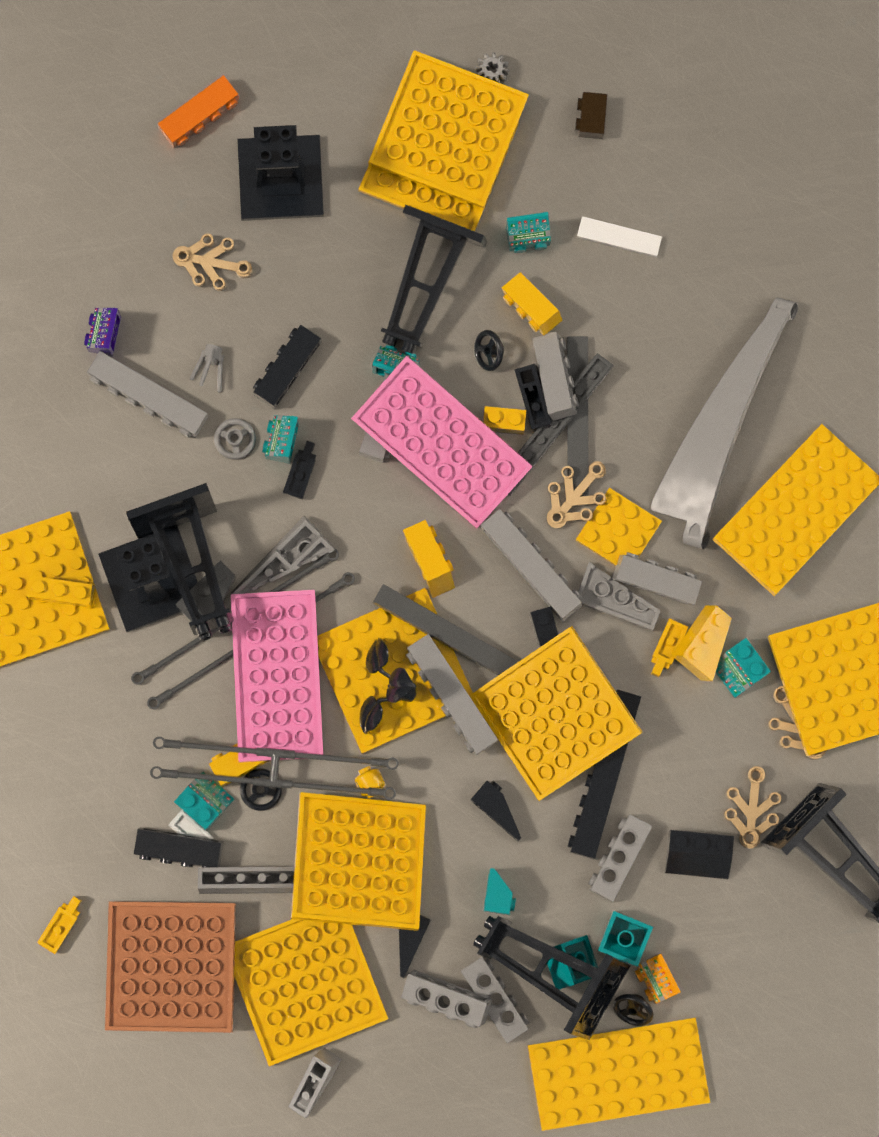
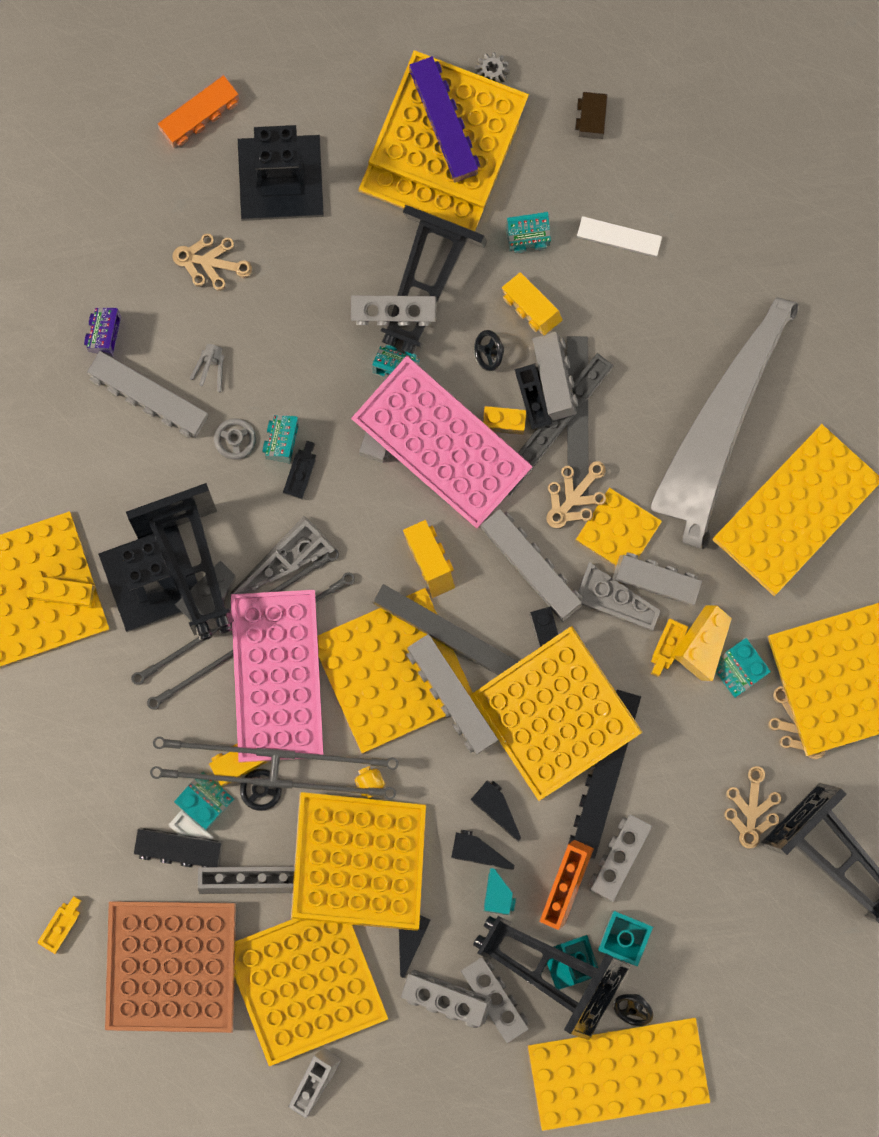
black brick [253,325,322,410] -> none
black plant [359,638,416,734] -> none
light orange slope [634,954,681,1004] -> none
black slope [665,830,734,879] -> none
none -> light grey brick [351,295,436,326]
none -> dark purple brick [409,56,480,183]
none -> black slope [451,829,515,870]
none -> orange brick [539,840,594,930]

